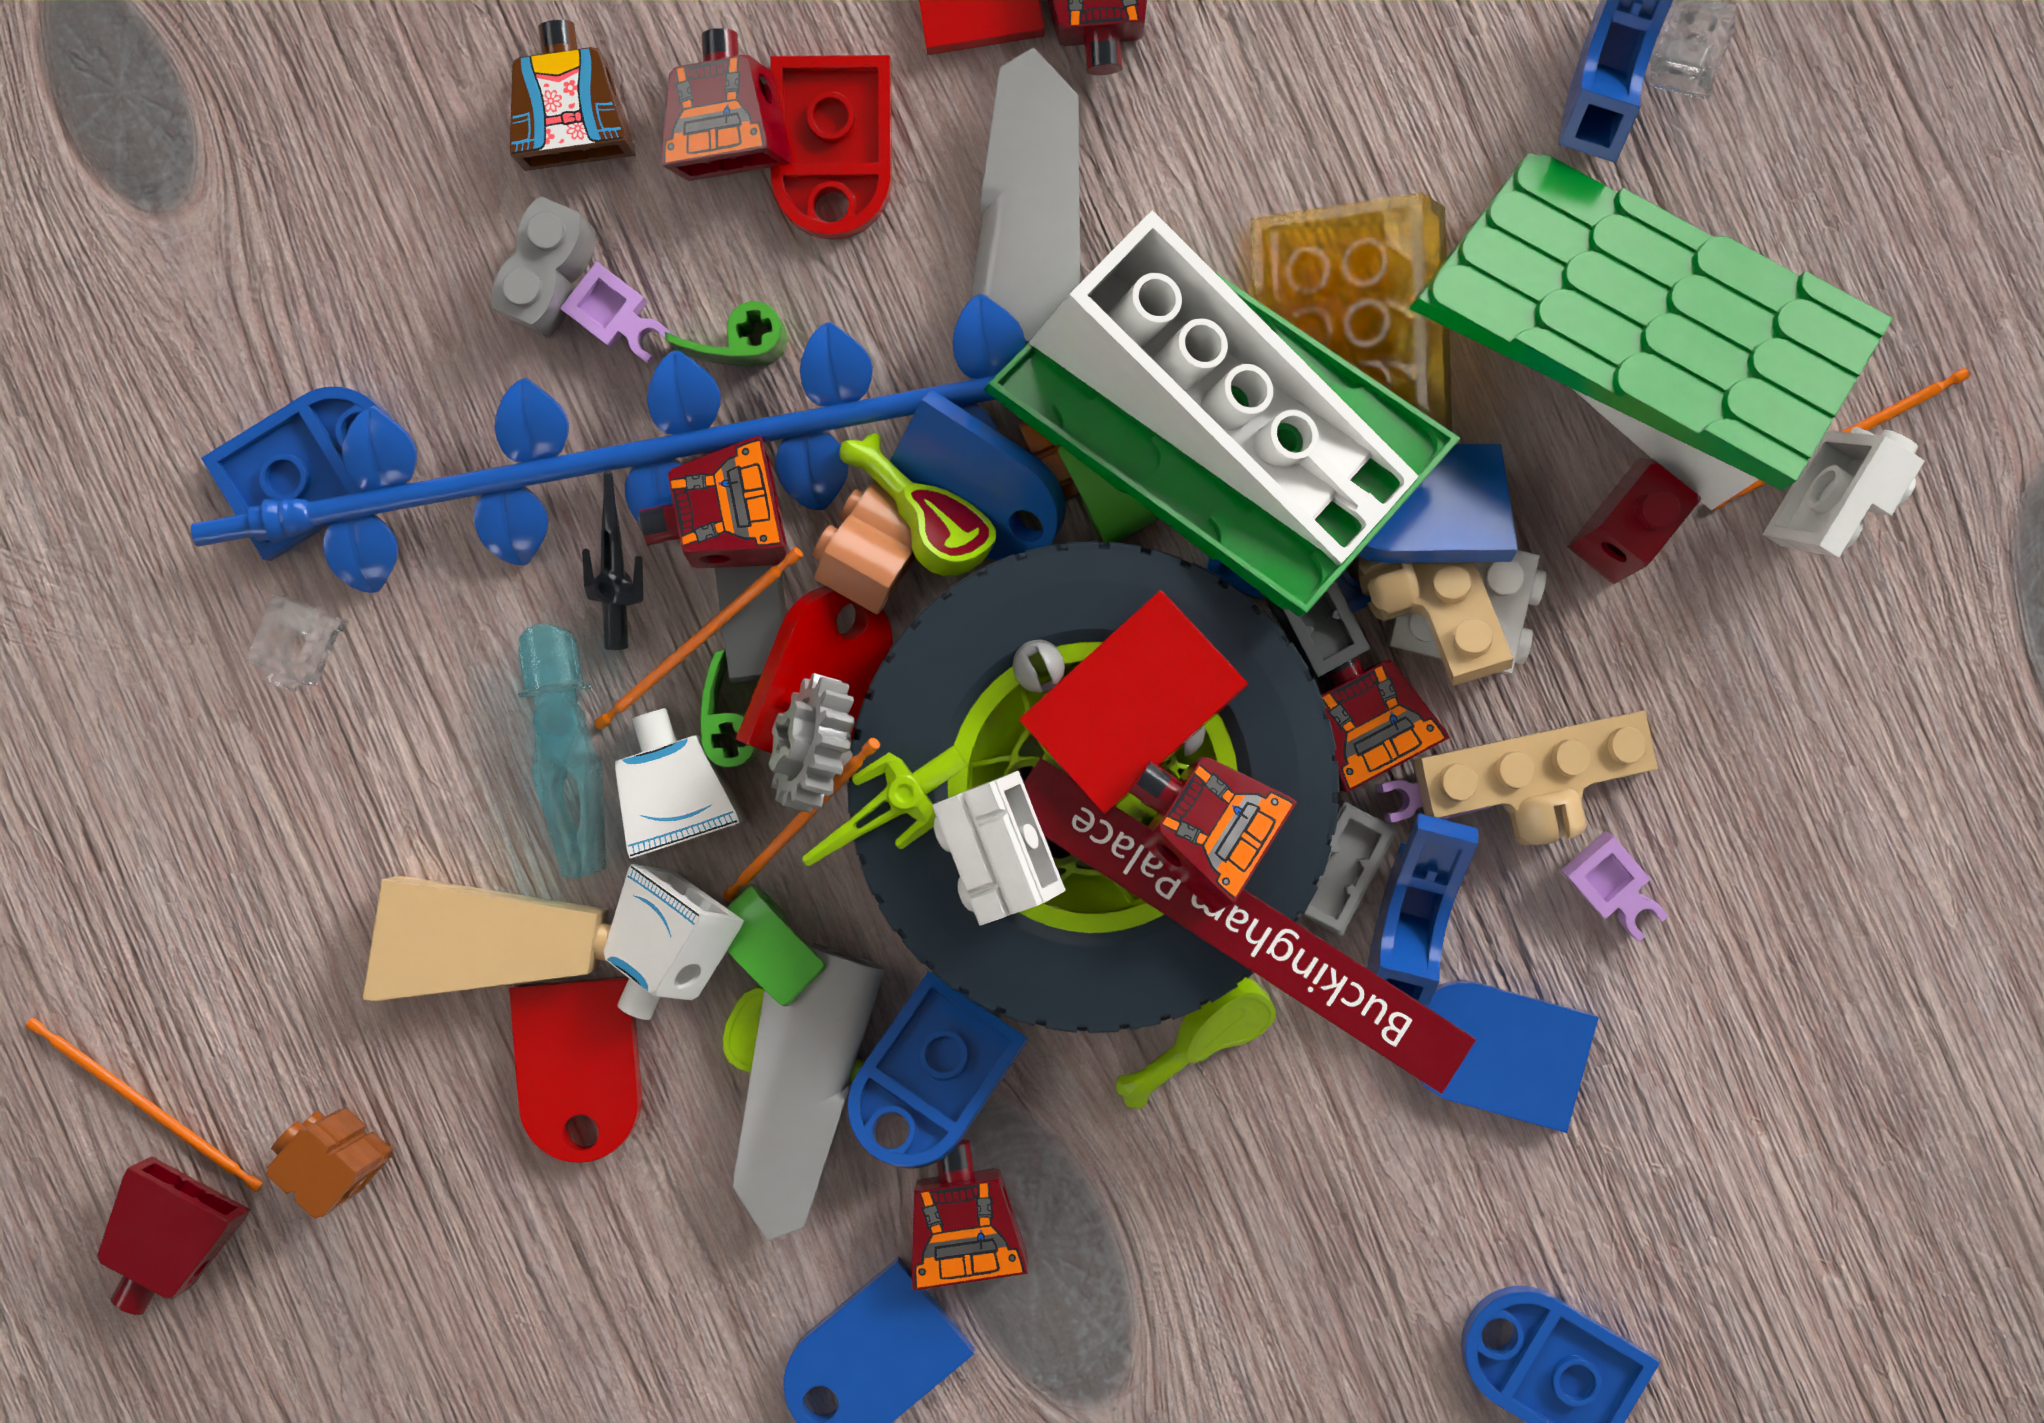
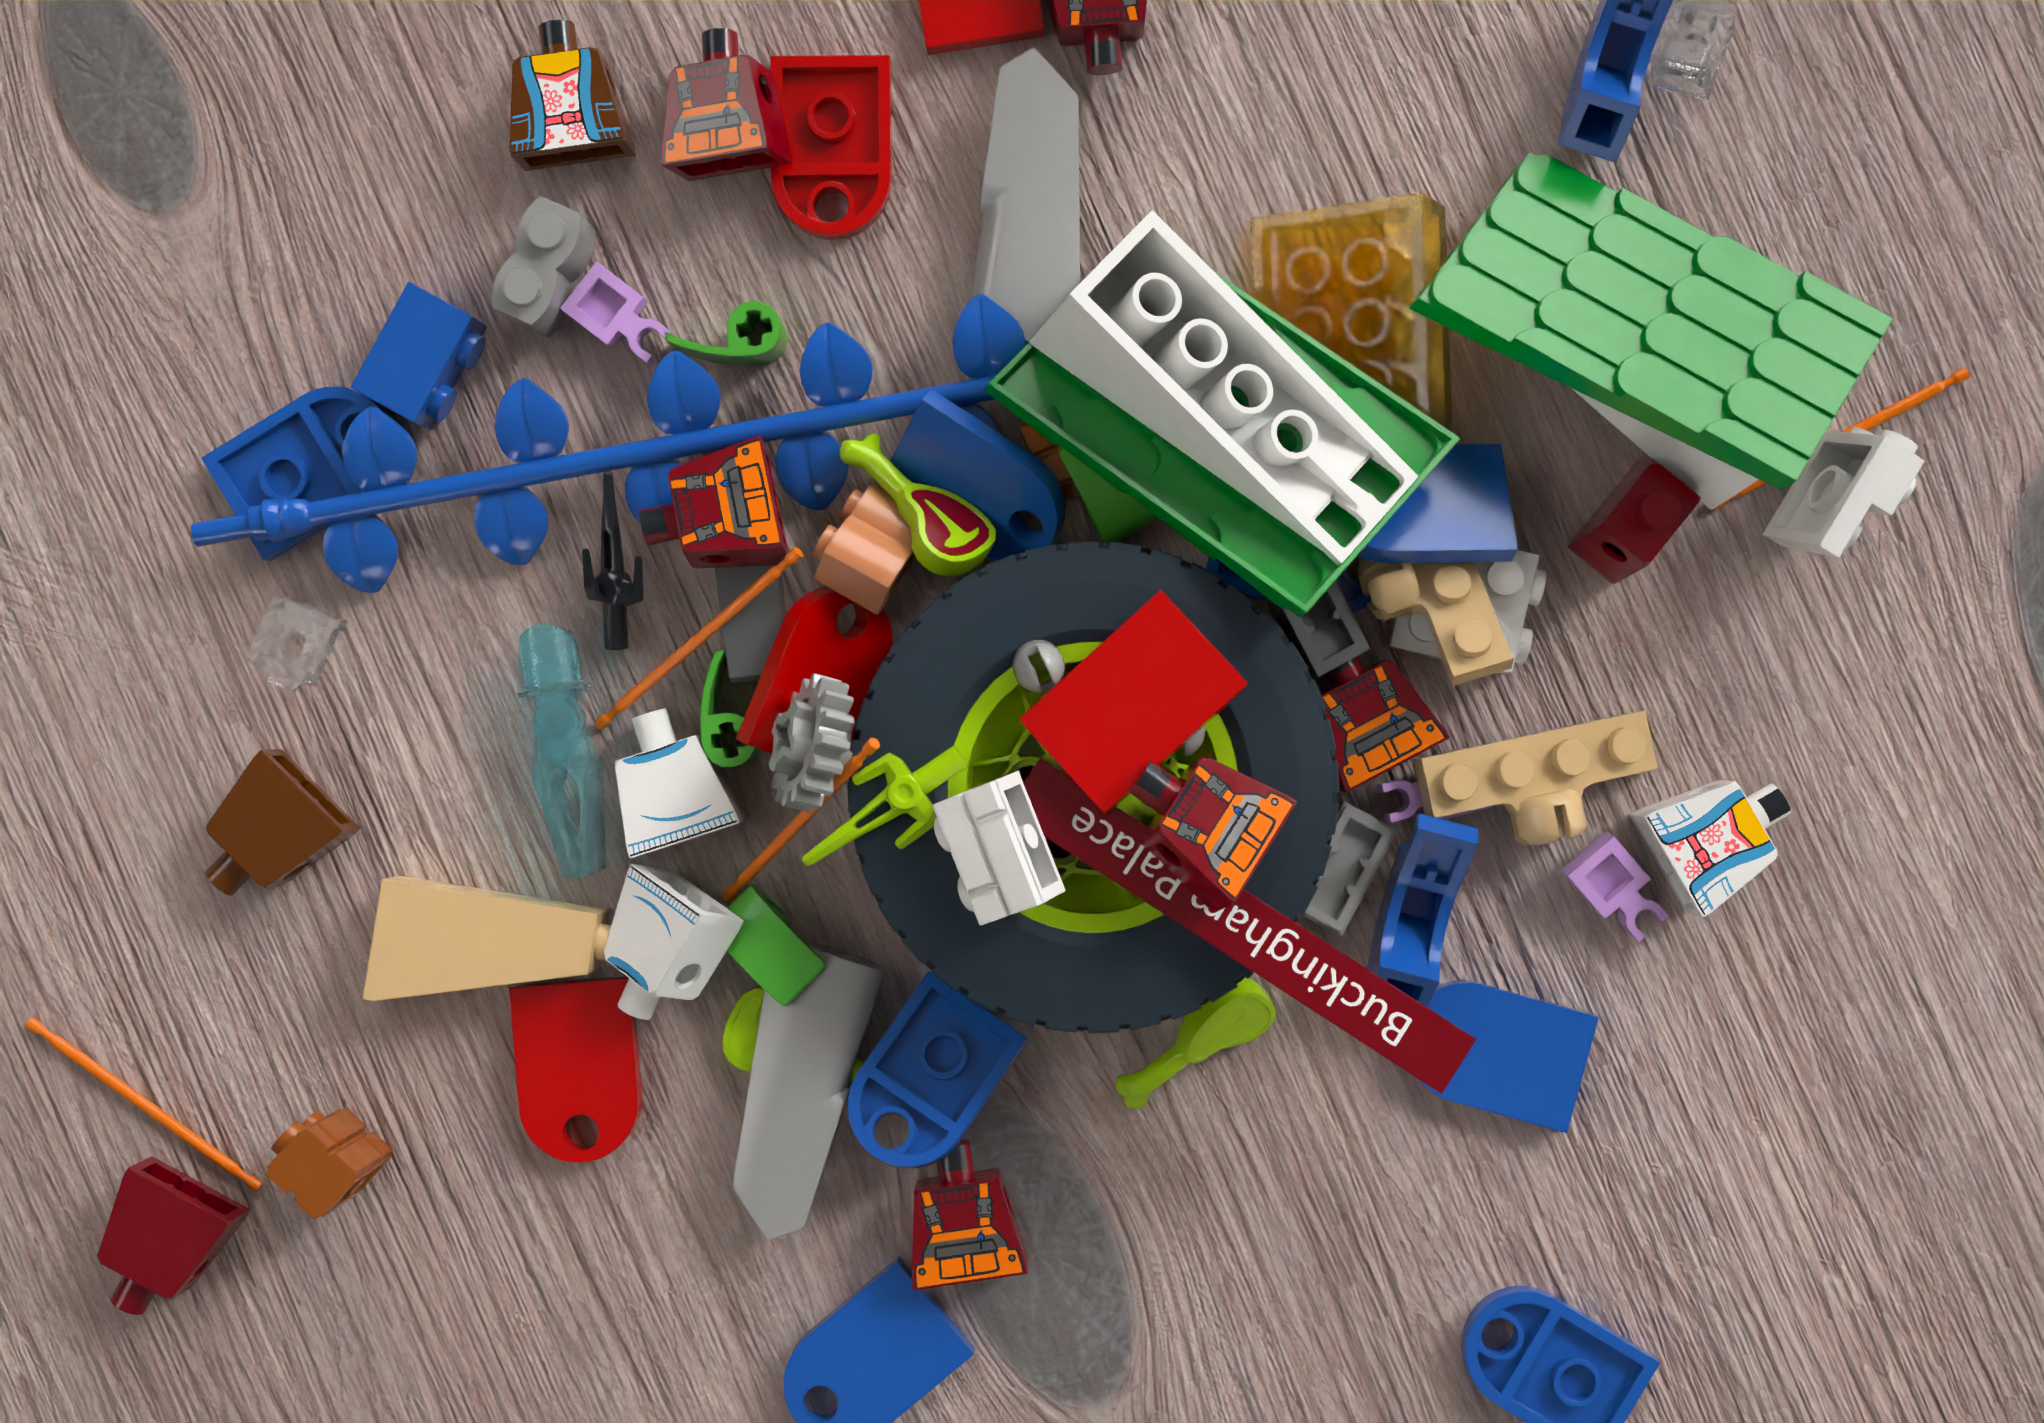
none -> reddish brown torso [205,749,361,896]
none -> blue brick [350,281,487,430]
none -> torso [1629,780,1791,917]

